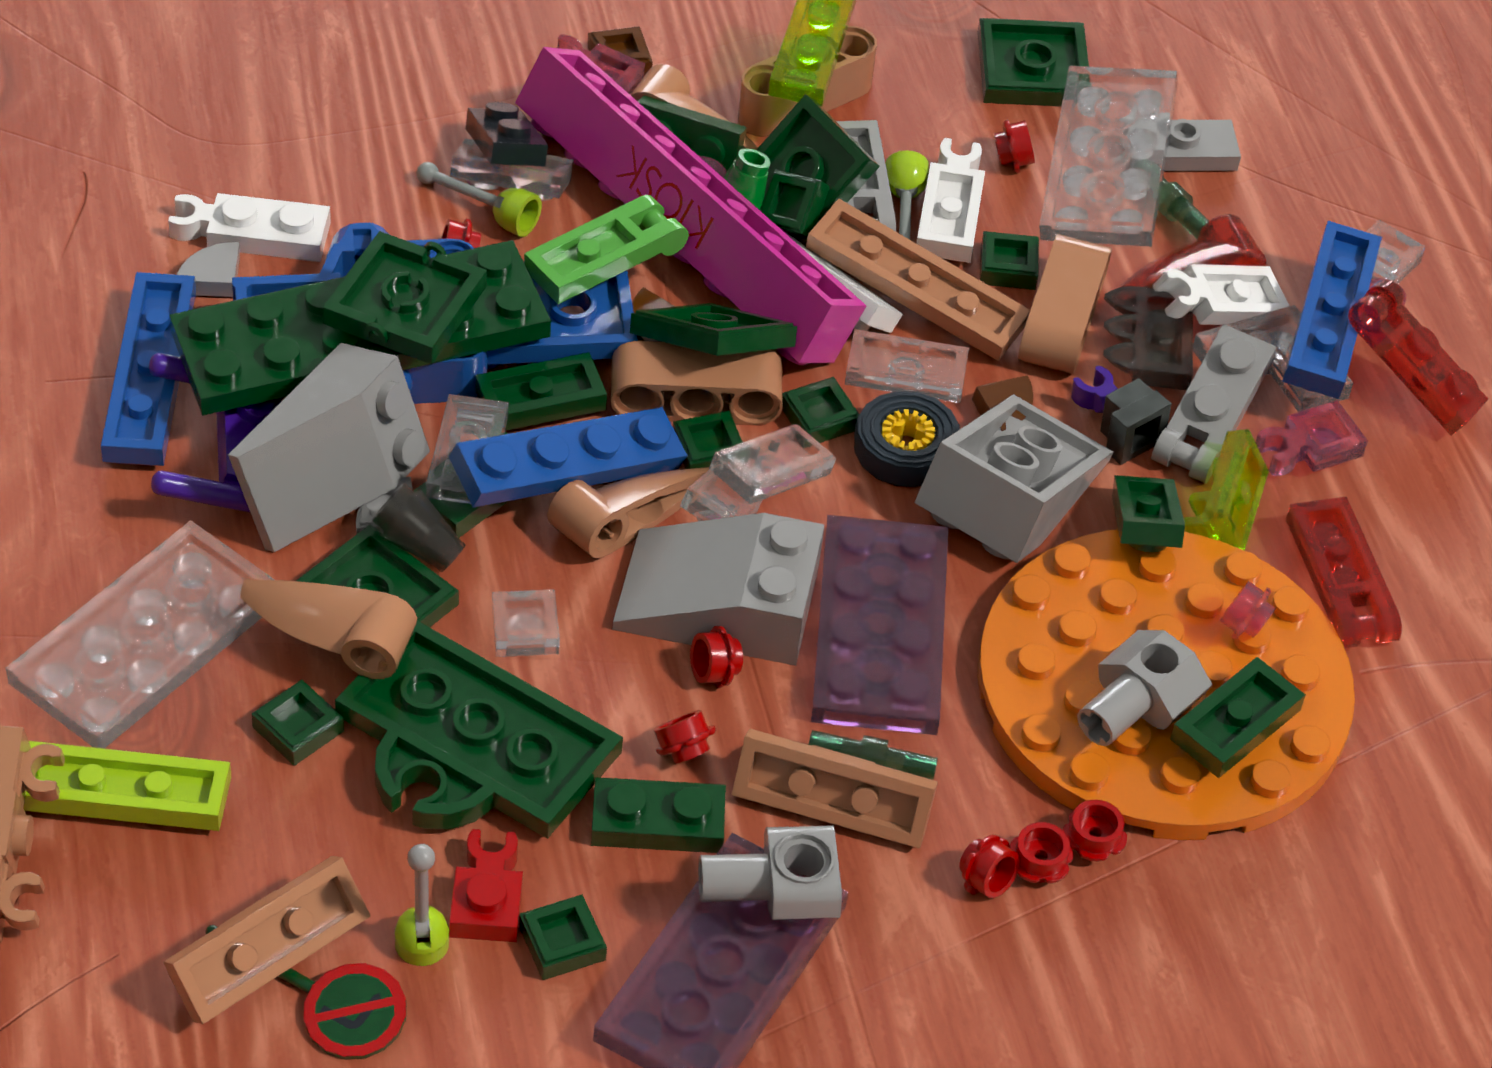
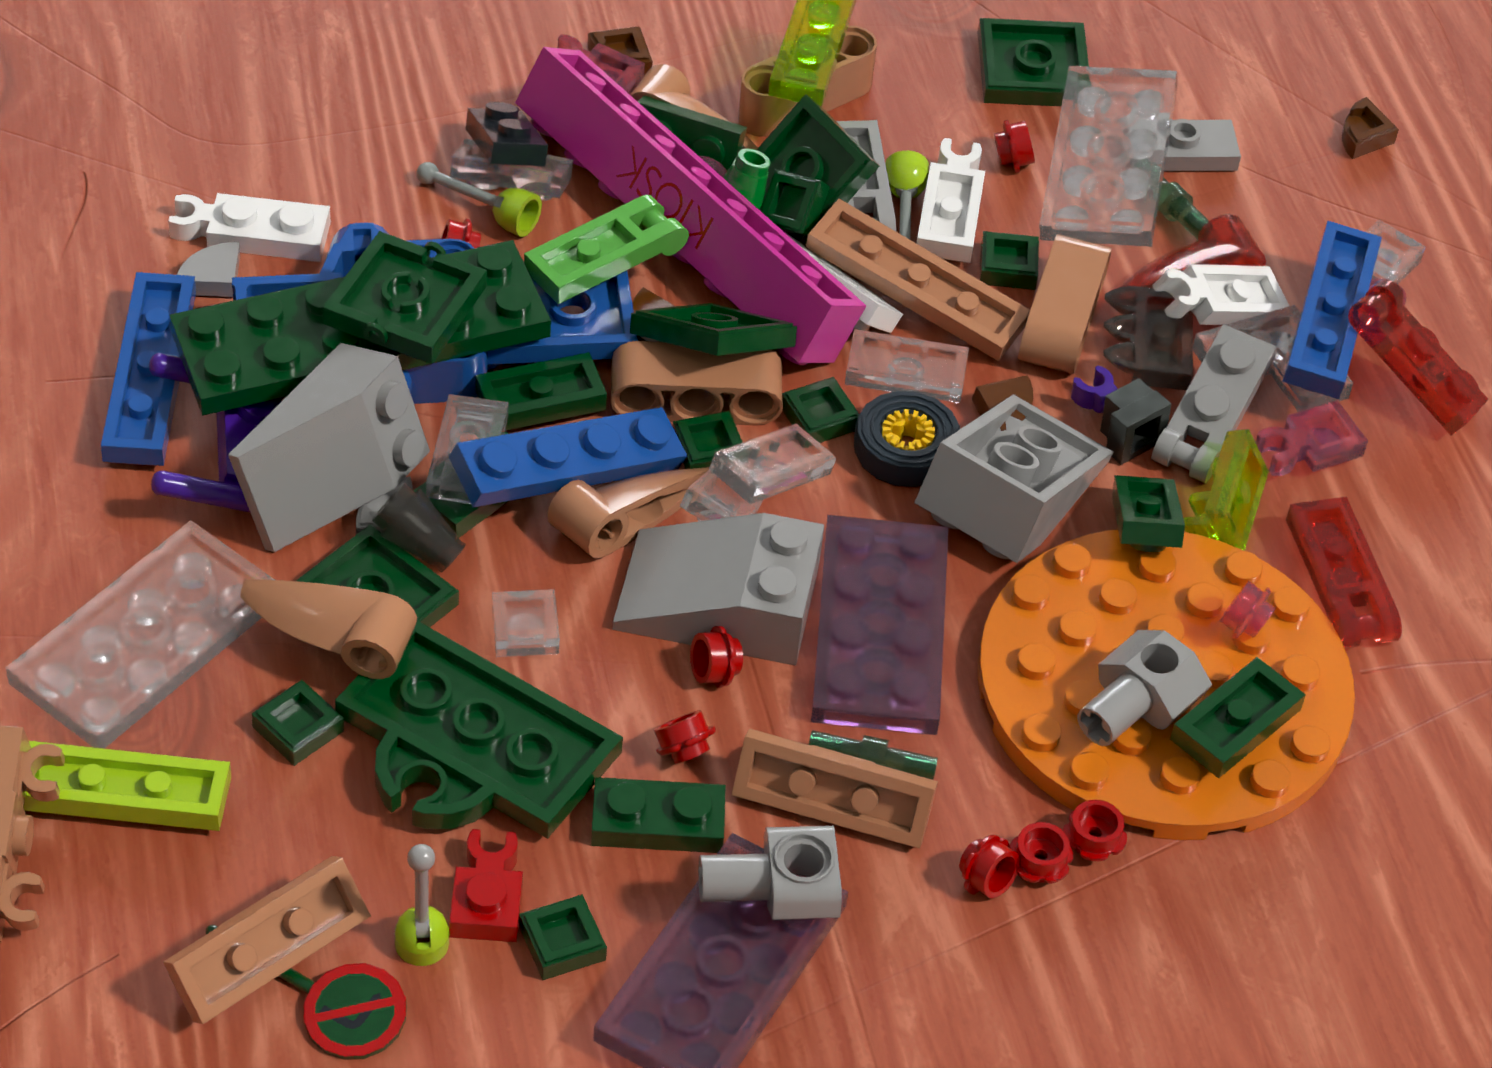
none -> reddish brown tile [1342,97,1399,159]

